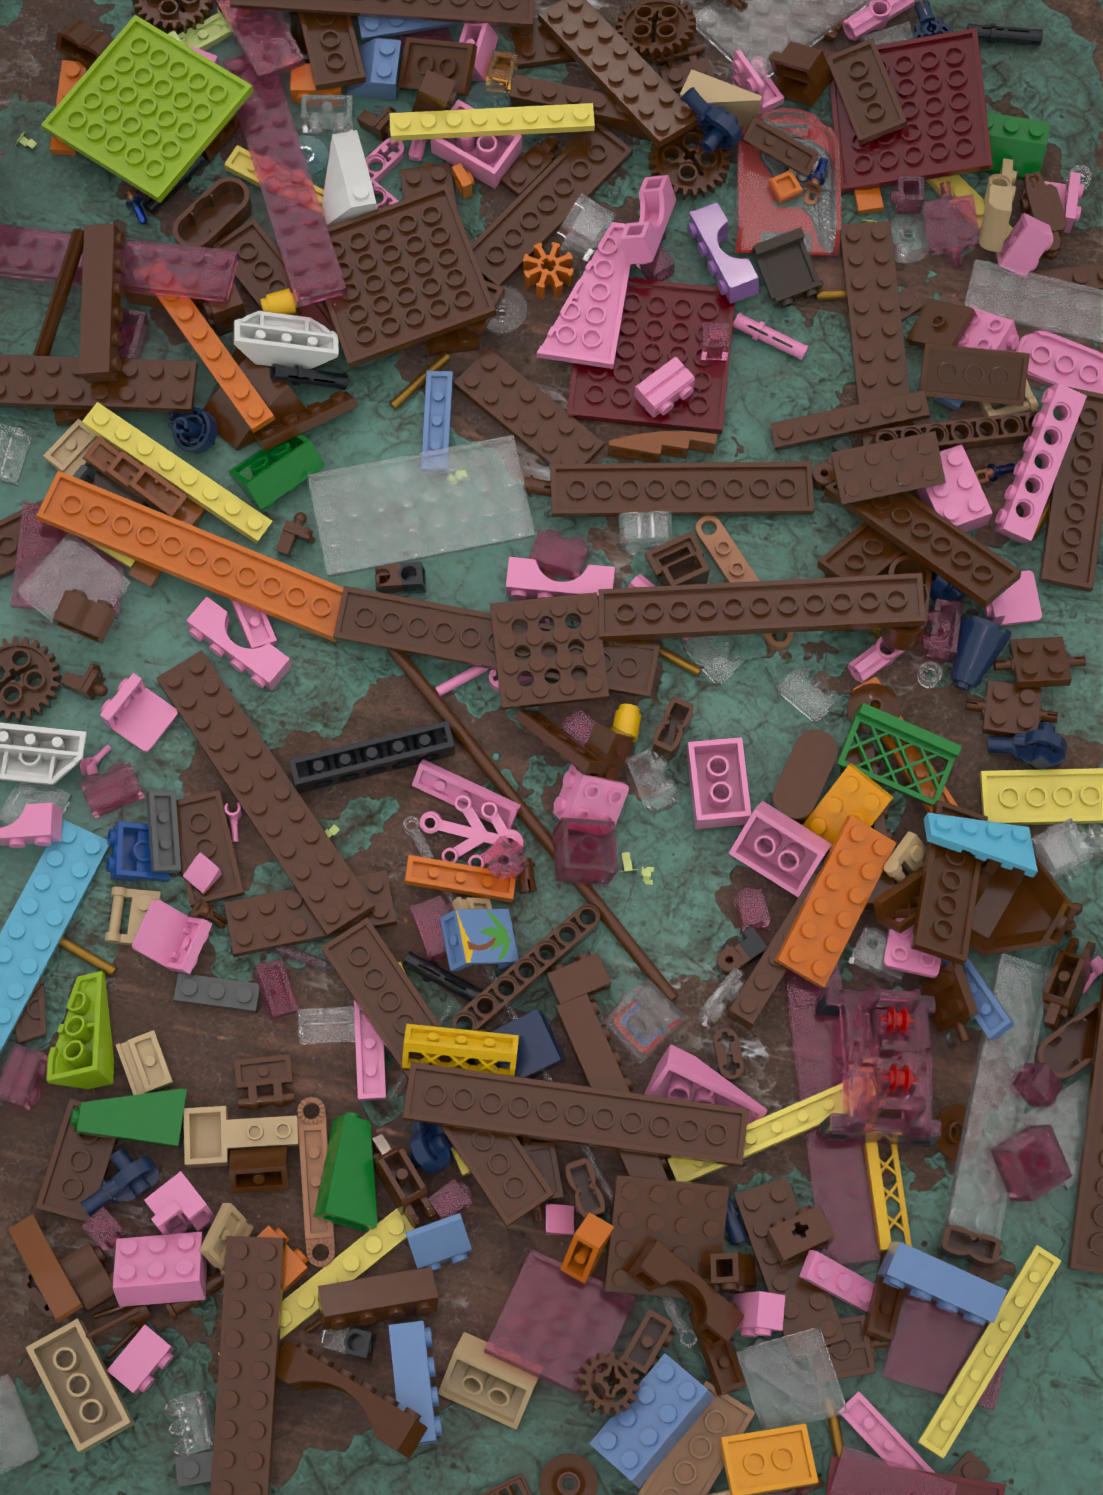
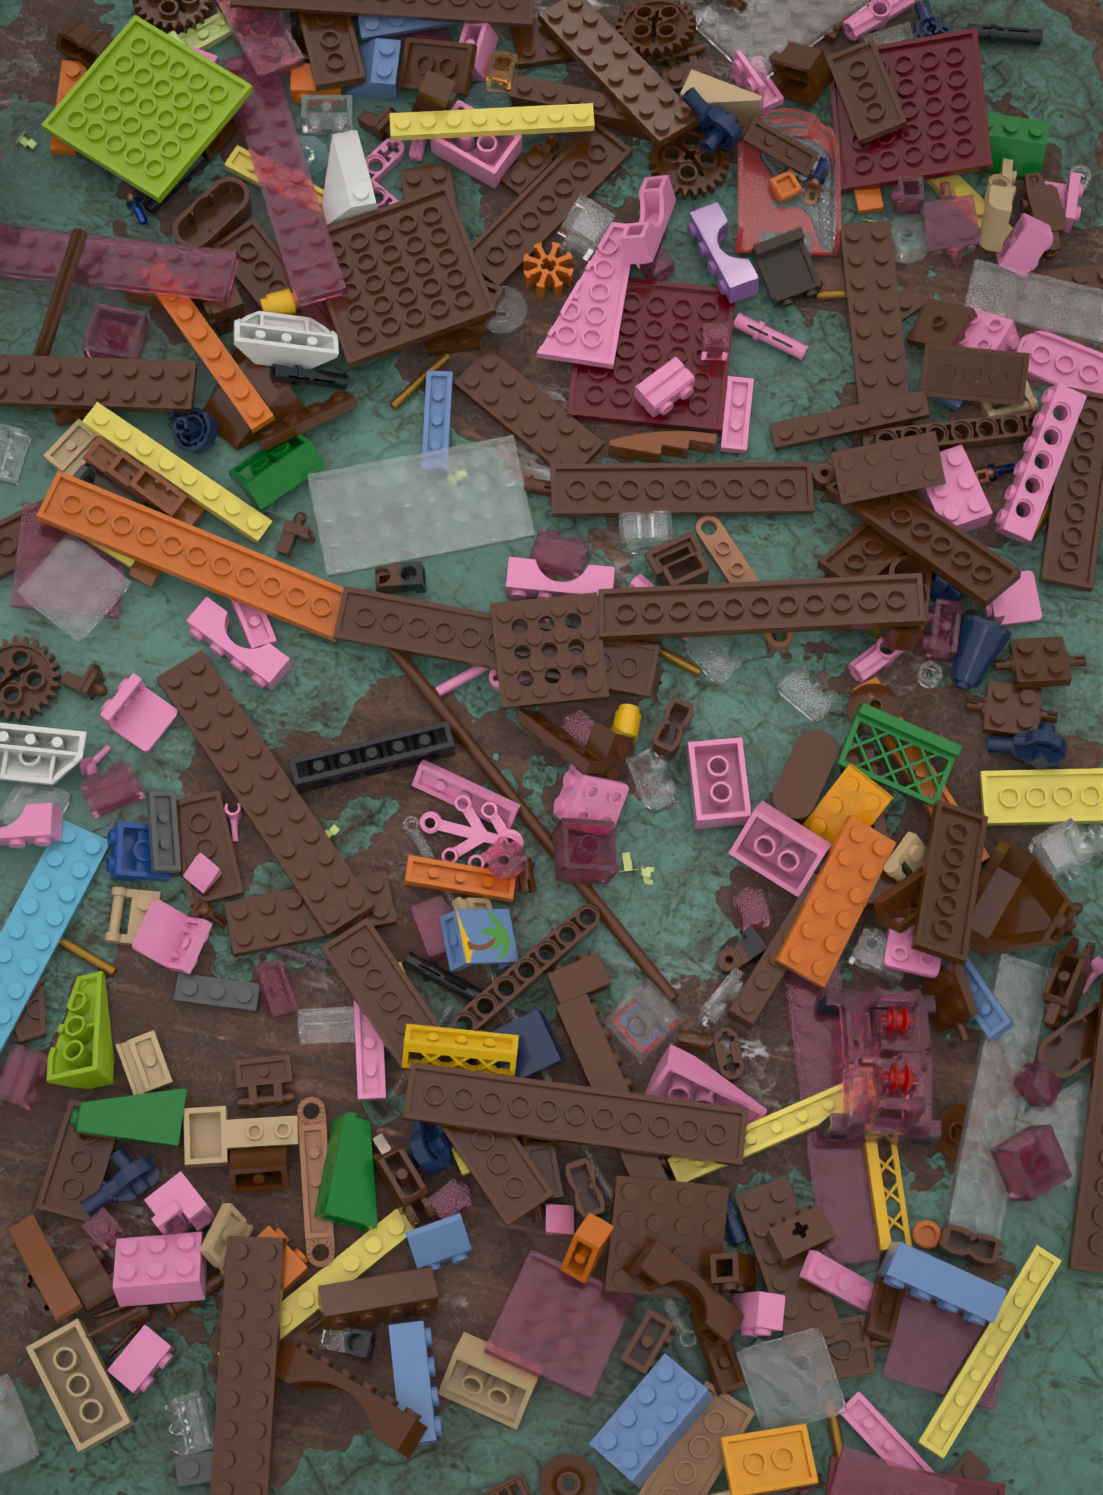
reddish brown brick [53,589,116,644] -> none
reddish brown brick [79,223,126,383] -> none
orange plate [452,163,475,200] -> none
reddish brown gear [575,1351,640,1417] -> none
medium azure wing [924,813,1038,878] -> none
none -> reddish brown pin [676,1029,712,1053]
none -> bright pink plate [720,376,754,454]
none -> orange tile [911,1220,941,1250]

